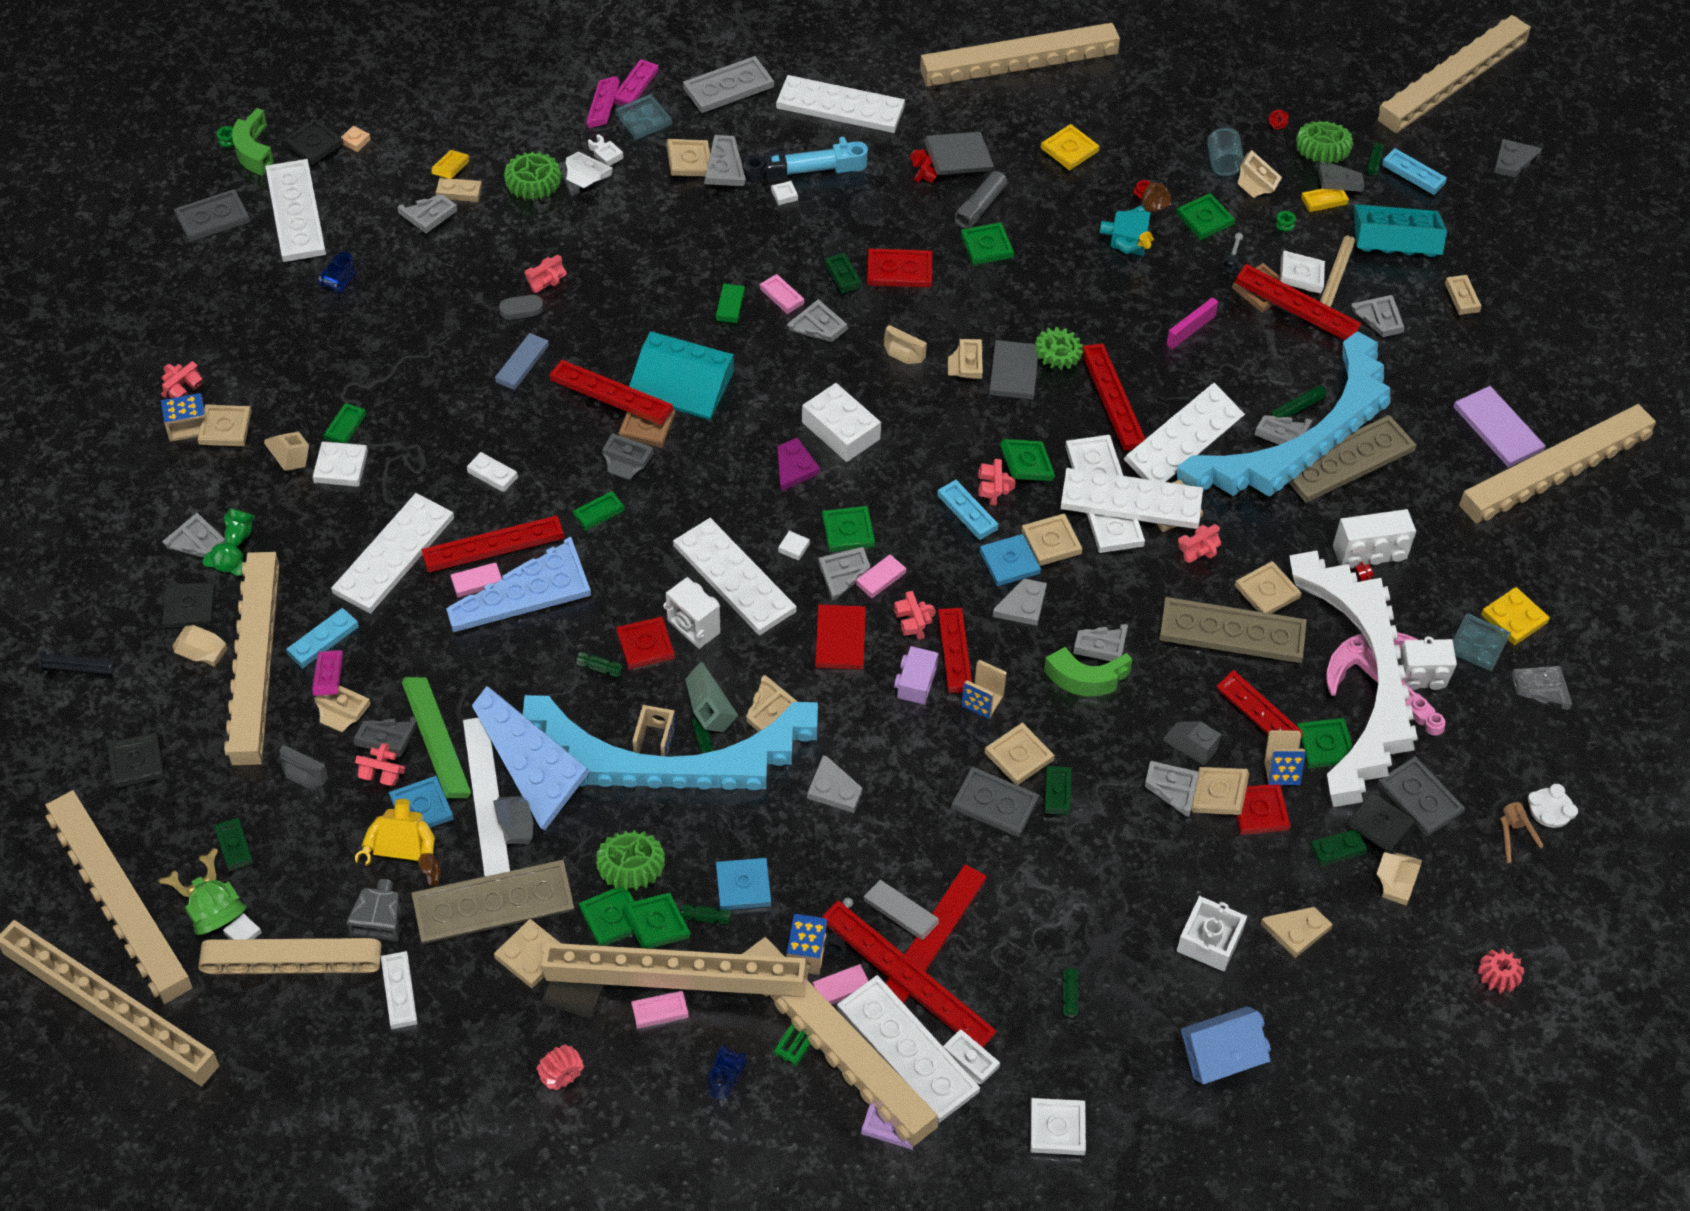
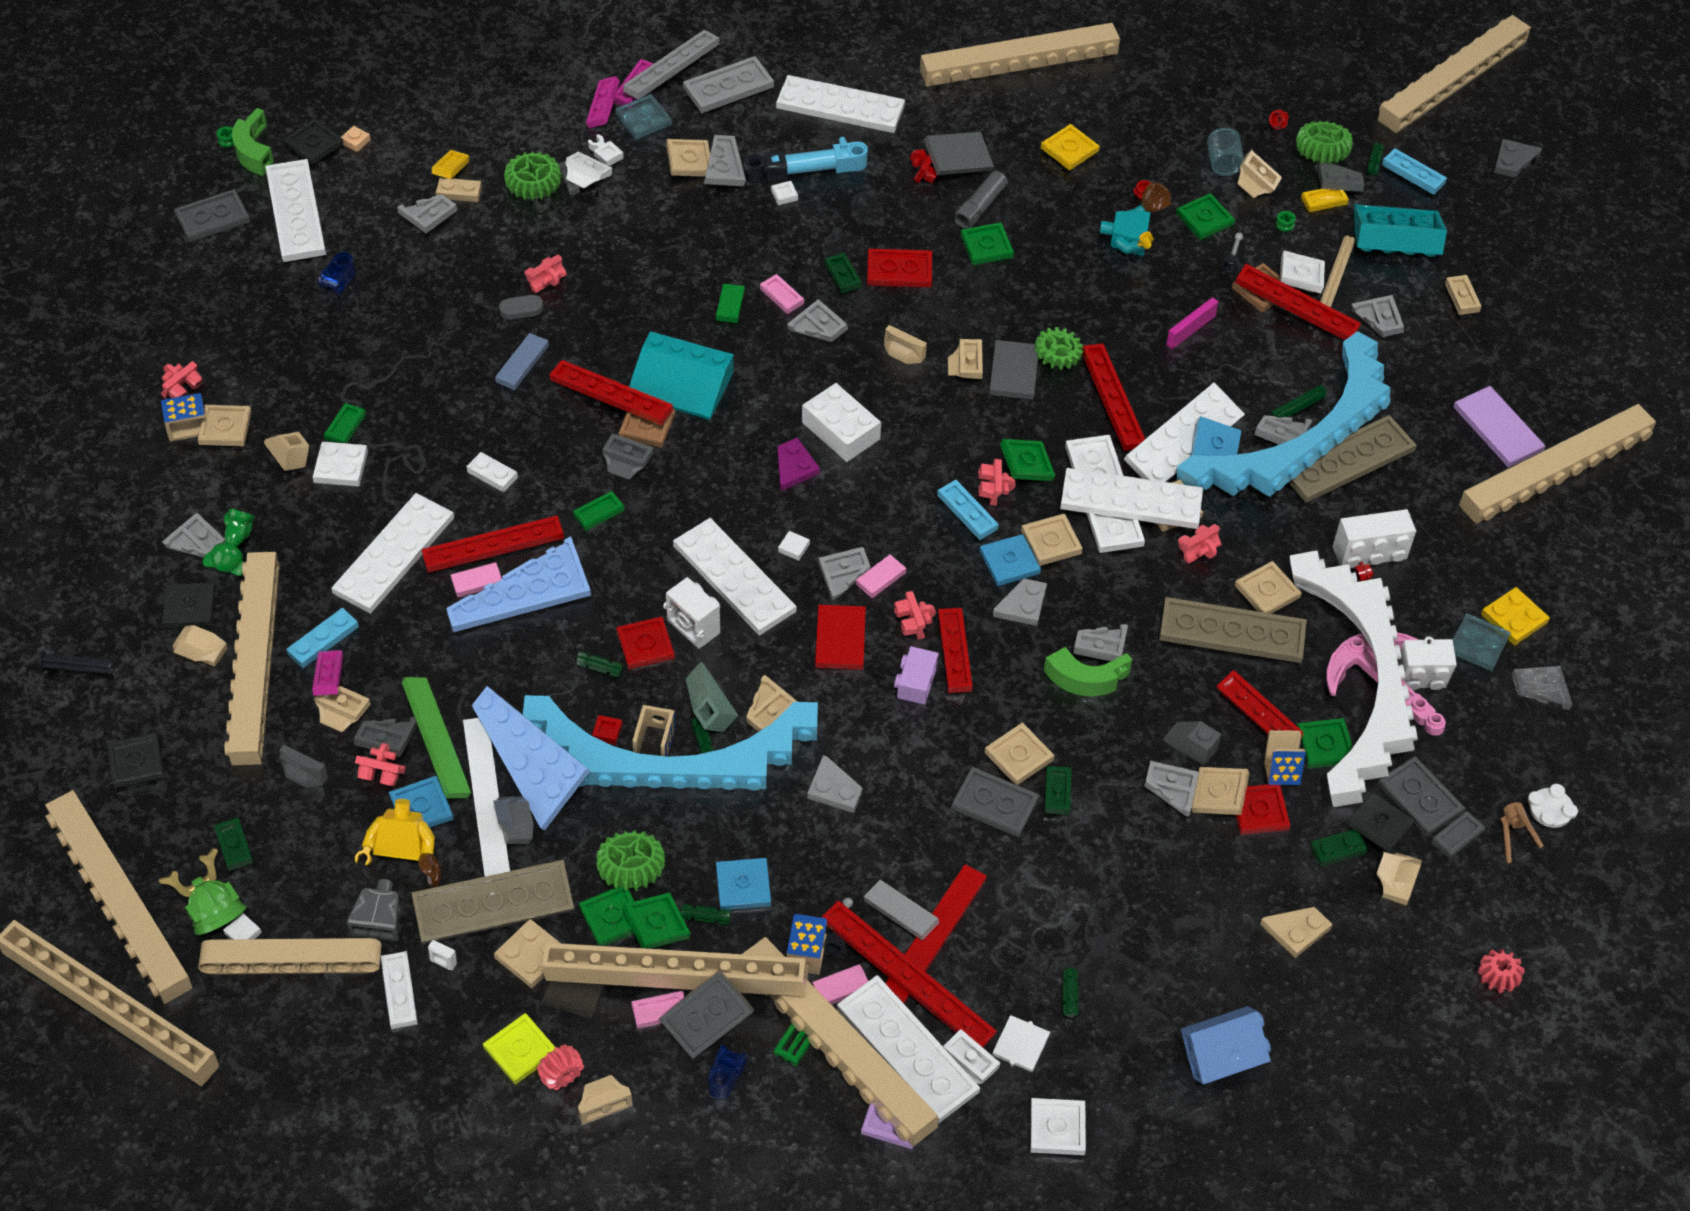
green tile [822,506,875,552] -> none
piece [962,660,1007,719] -> none
white brick [1177,896,1247,972] -> none
none -> white tile [428,940,457,970]
none -> neon yellow tile [483,1013,555,1085]
none -> tan slope [578,1075,633,1125]
none -> red plate [592,715,623,745]
none -> light grey plate [623,30,719,100]
none -> dark grey tile [659,969,754,1059]
none -> white piece [992,1015,1050,1072]
none -> dark azure plate [1190,416,1241,456]
none -> dark grey tile [1432,811,1485,859]

